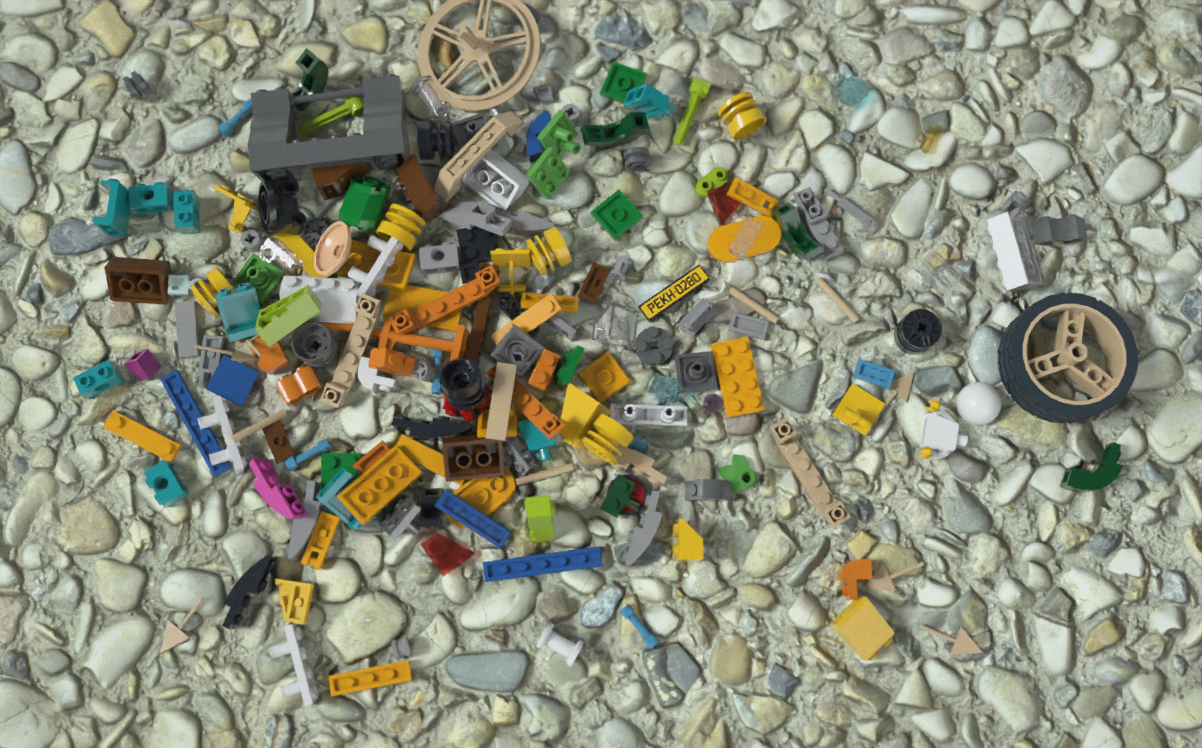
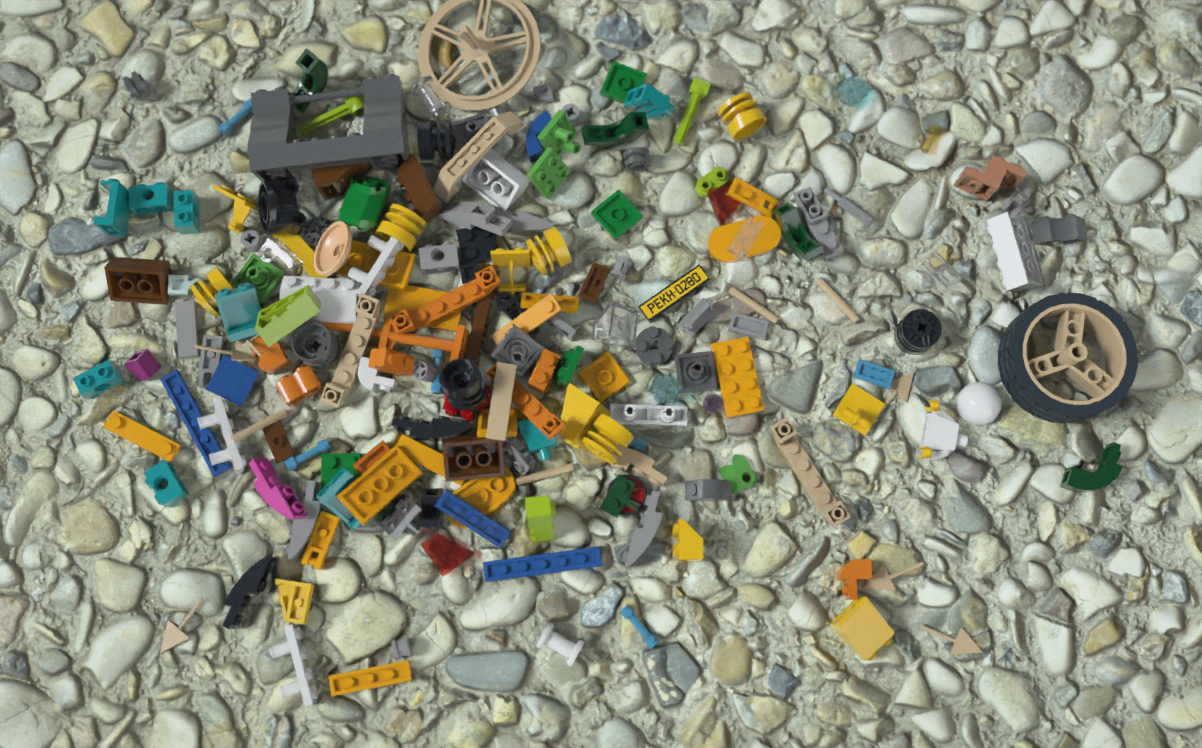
none -> nougat bracket [953,155,1027,202]

